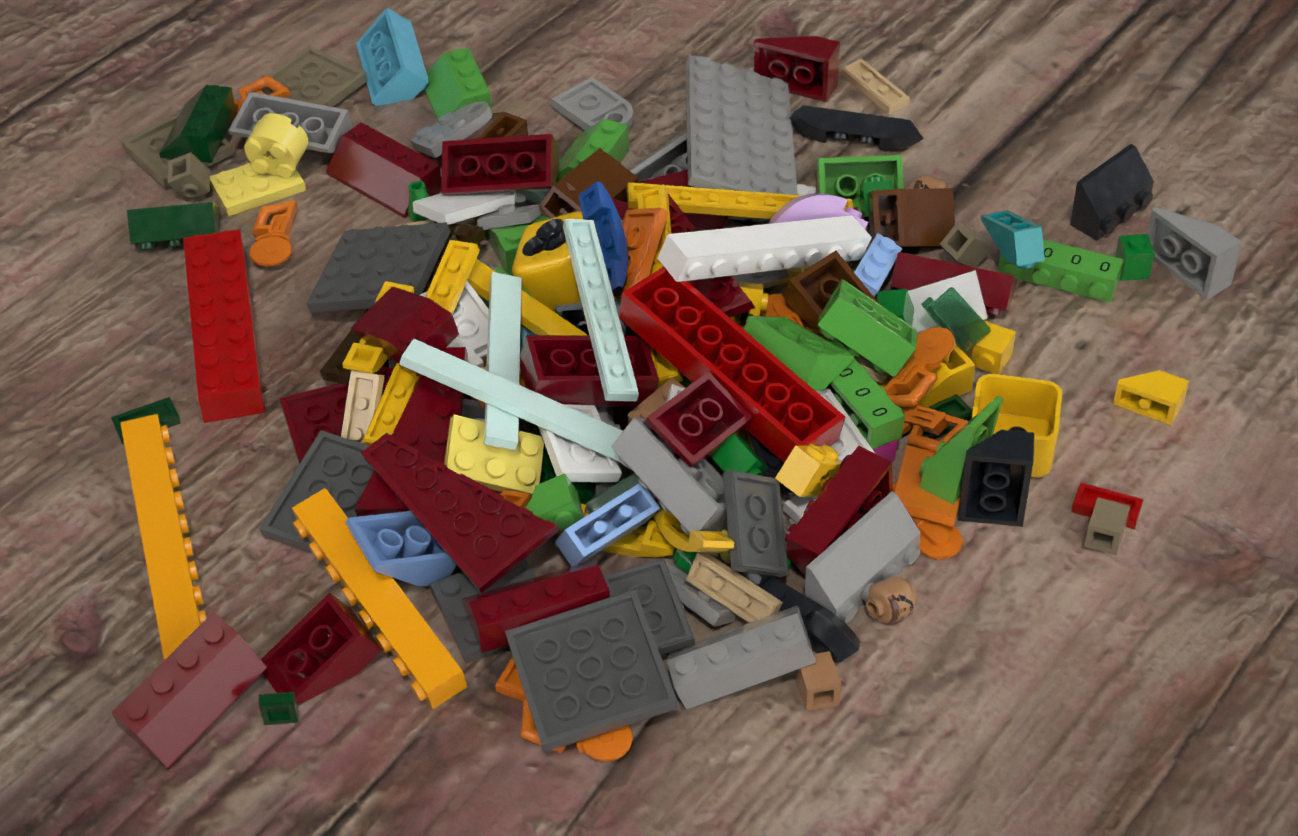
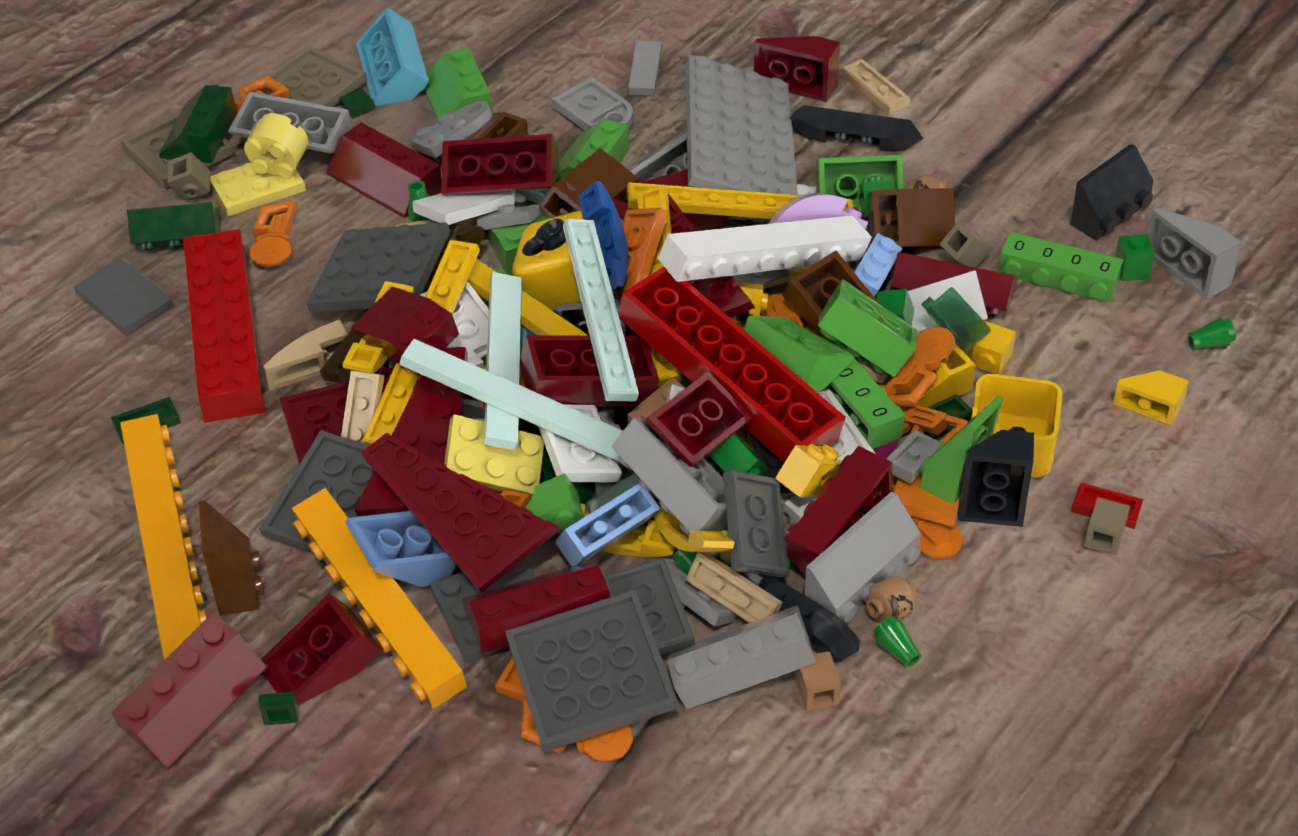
teal slope [981,210,1045,269] -> none
none -> dark grey tile [74,259,174,335]
none -> reddish brown slope [199,501,264,616]
none -> tan slope [263,320,348,391]
none -> dark green tile [339,89,375,118]
none -> light grey tile [628,40,662,96]
none -> green cone [873,616,922,668]
none -> light grey plate [886,430,941,484]
none -> green cone [1188,318,1236,350]

